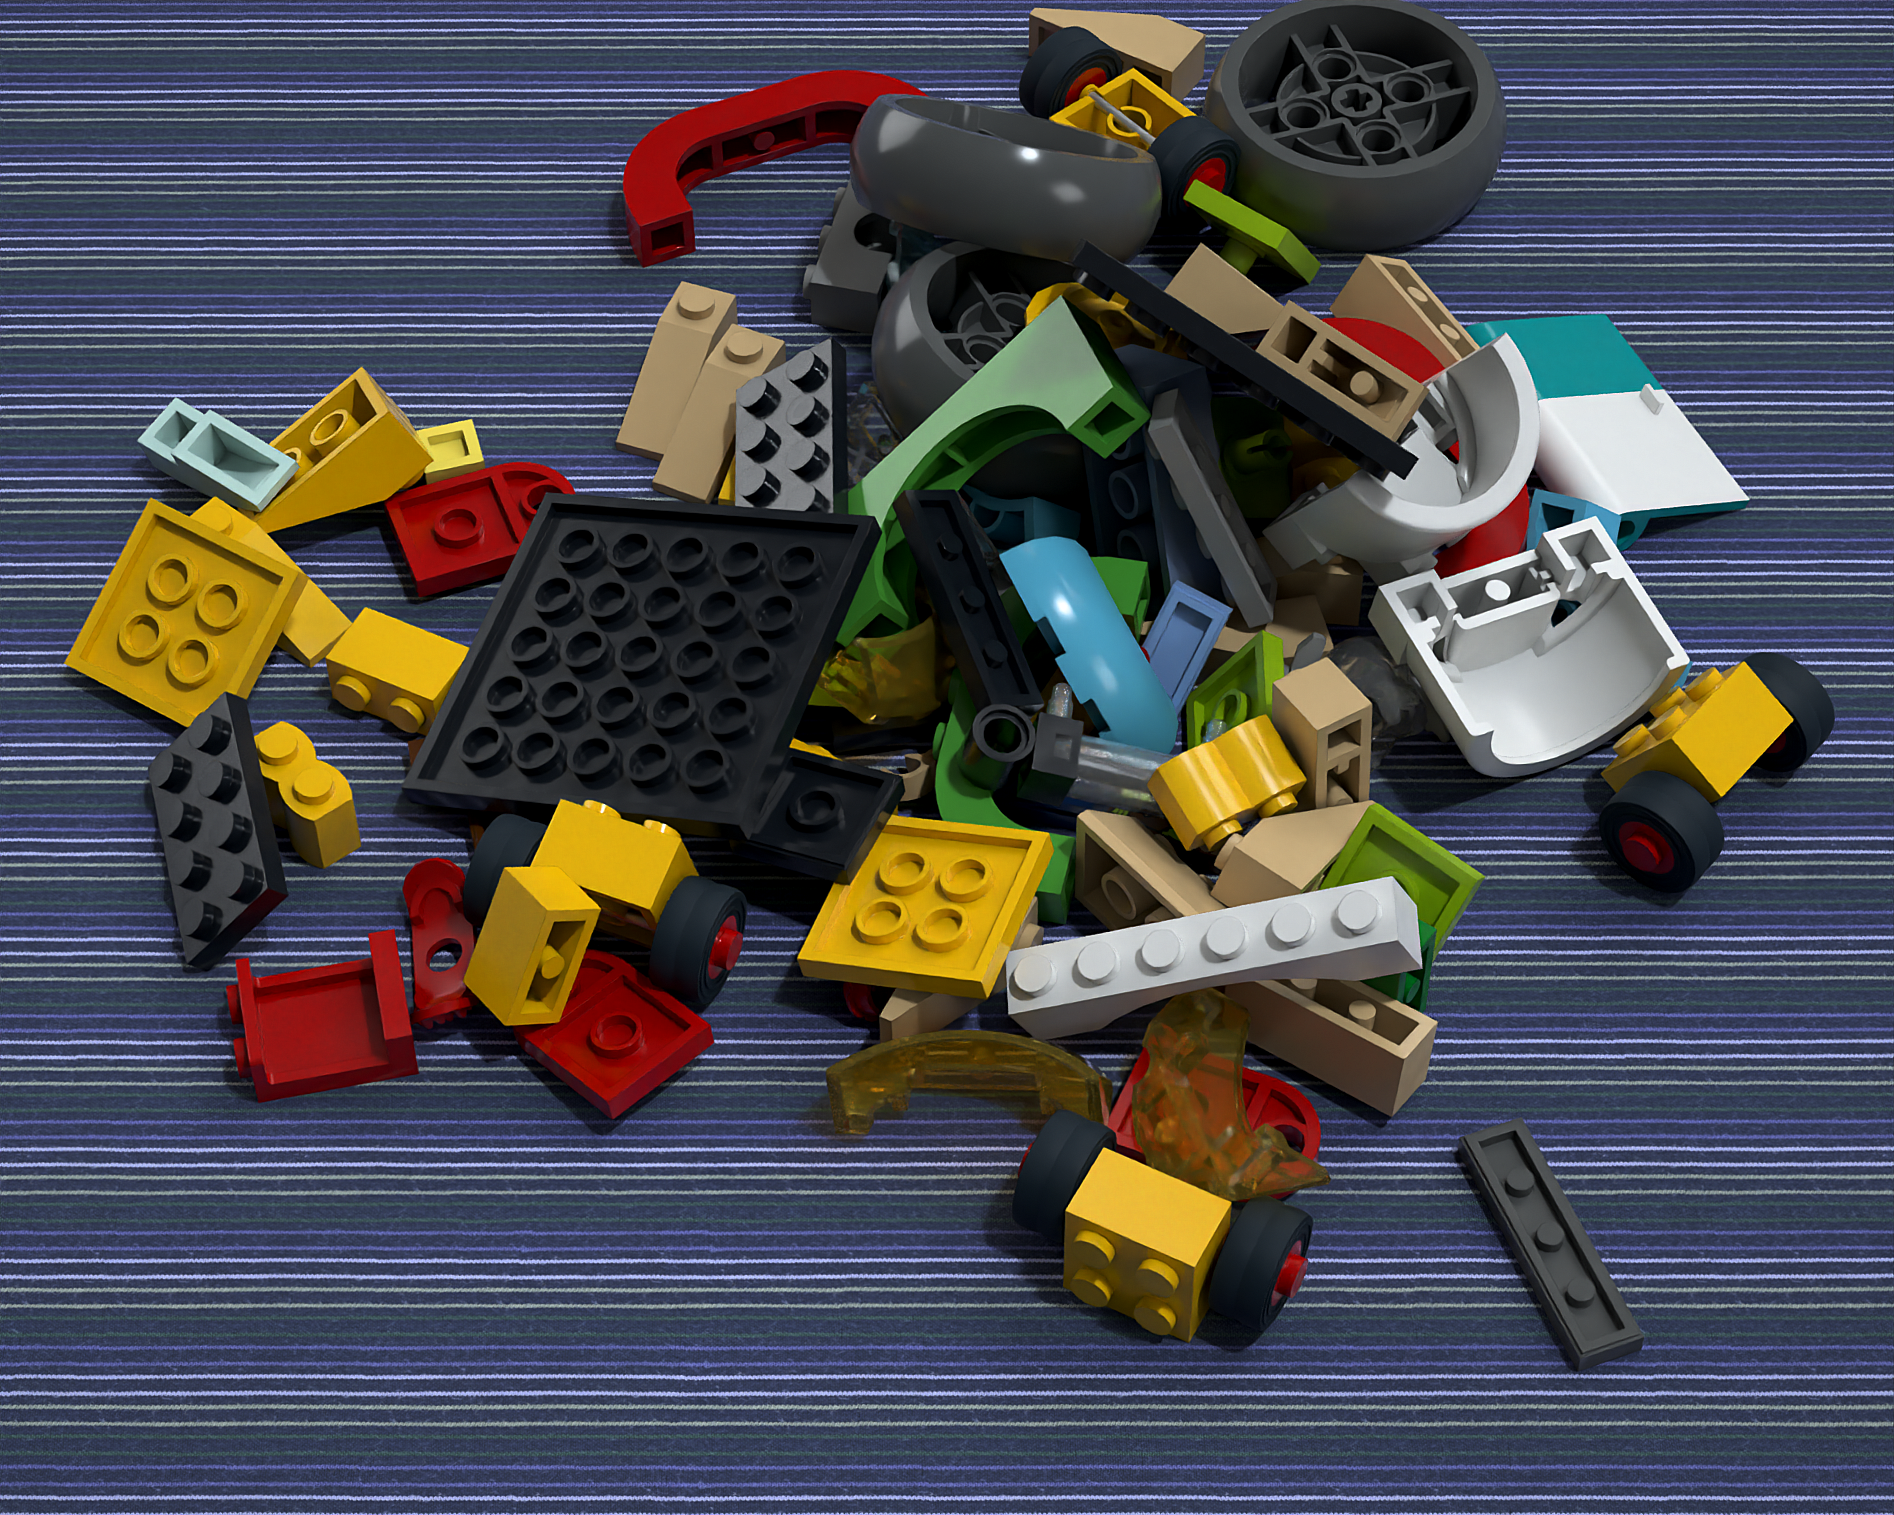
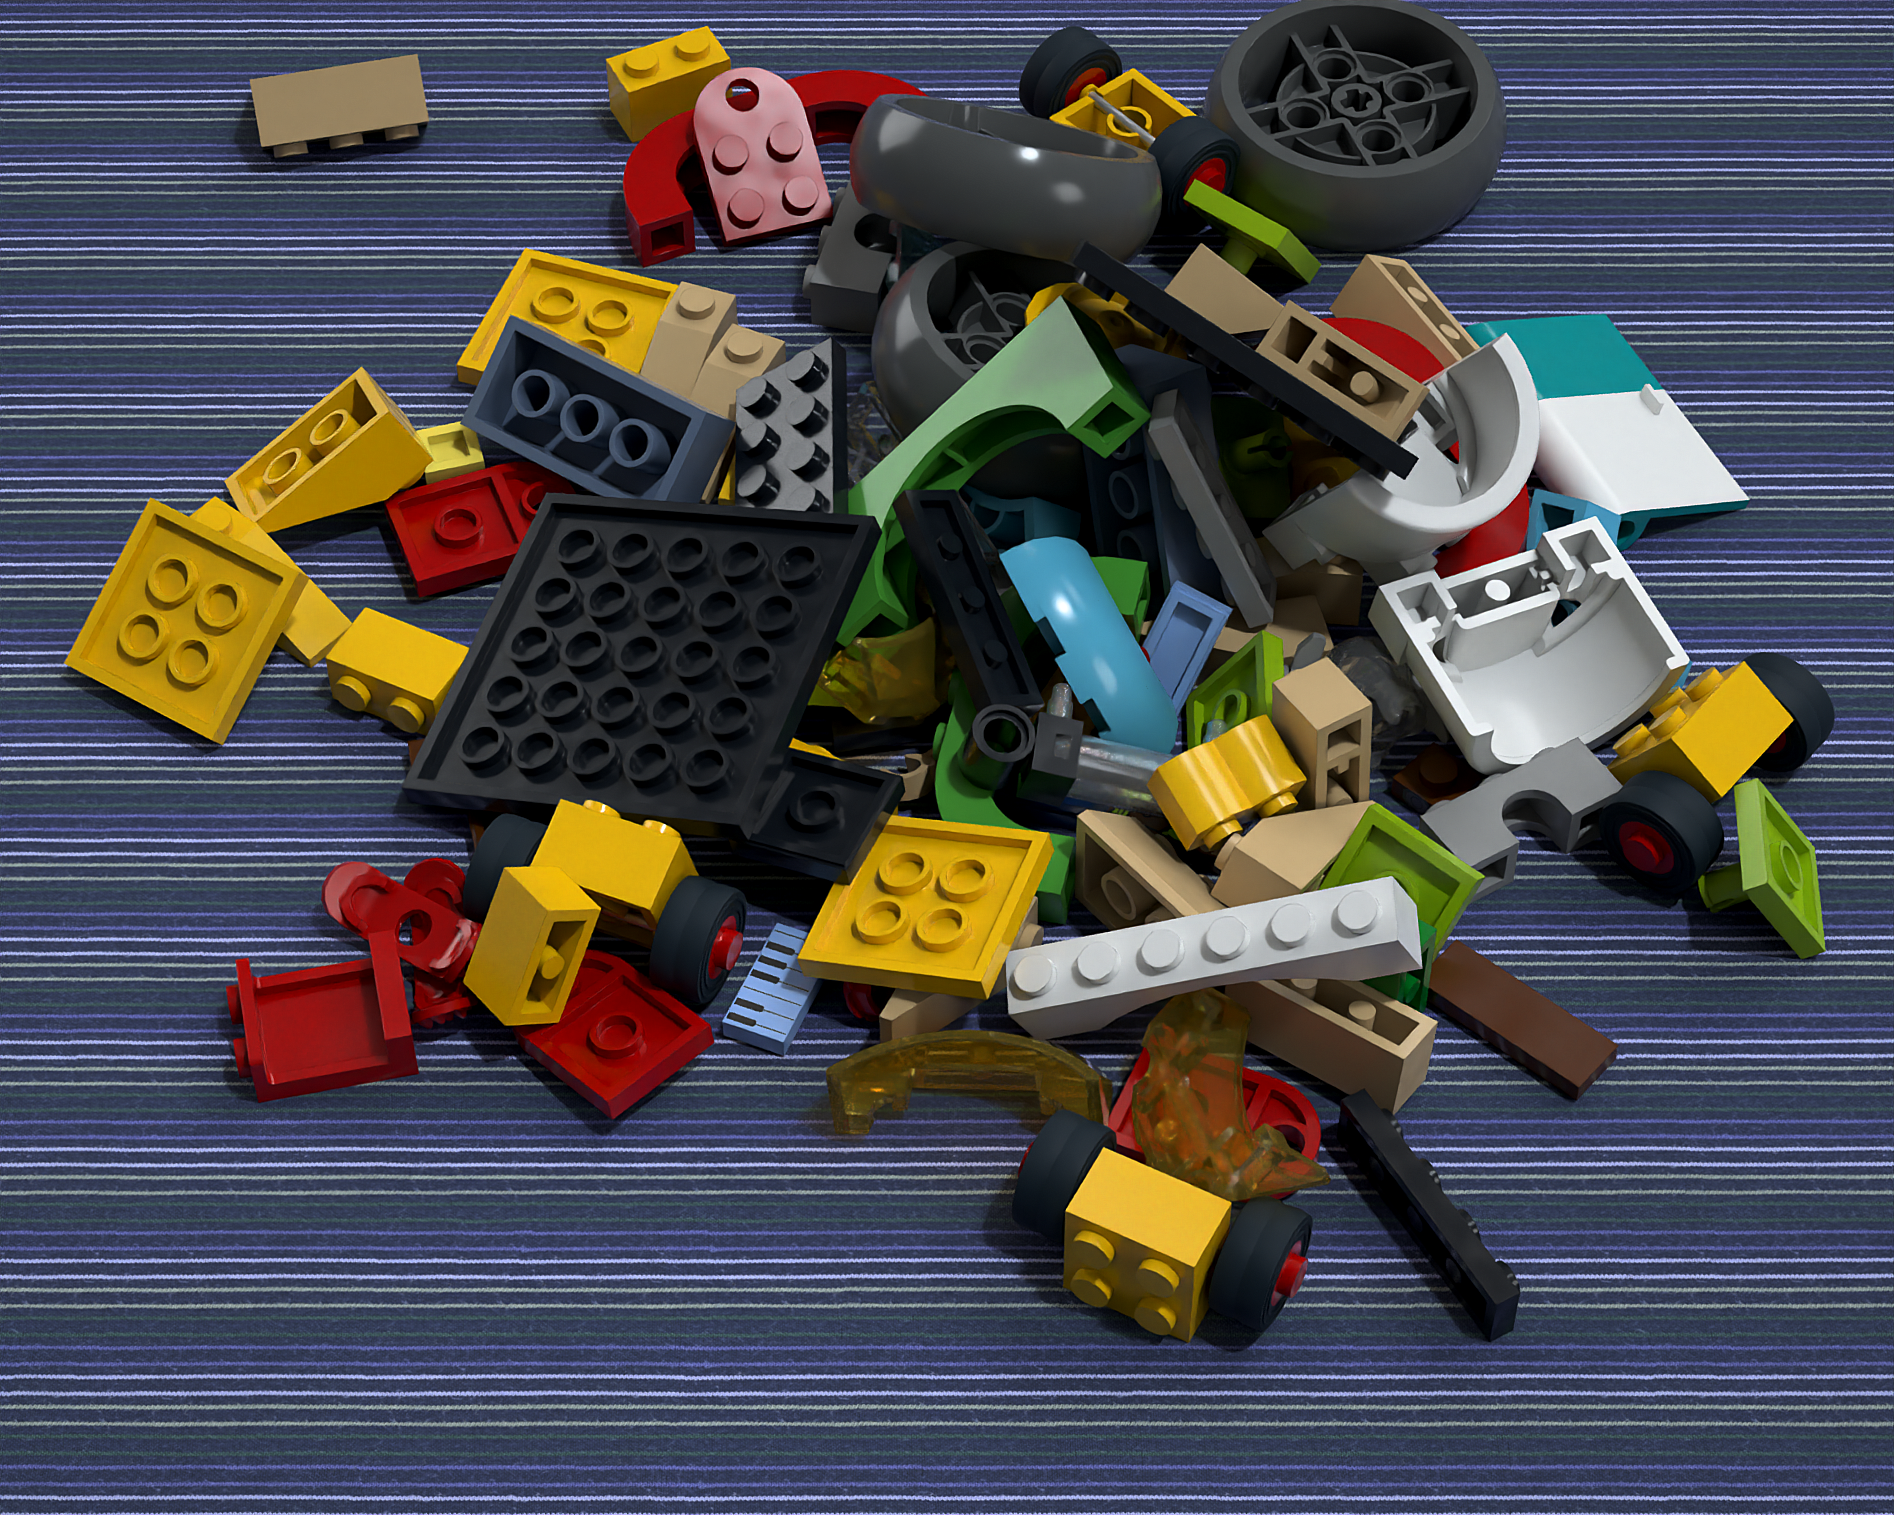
light aqua slope [137,397,300,512] -> none
black plate [148,691,289,972] -> none
yellow brick [254,721,361,869] -> none
tan slope [1029,8,1206,103] -> none
dark grey tile [1457,1117,1644,1372] -> none
none -> tan slope [250,54,429,158]
none -> red piece [321,861,483,984]
none -> yellow plate [456,248,679,386]
none -> sand blue brick [460,314,736,503]
none -> yellow brick [606,26,733,143]
none -> plate [691,67,834,248]
none -> light blue tile [722,923,825,1056]
none -> black plate [1337,1088,1521,1342]
none -> reddish brown plate [1391,742,1483,815]
none -> light grey arch [1418,737,1623,904]
none -> reddish brown tile [1427,939,1619,1101]
none -> lime tile [1698,778,1826,959]

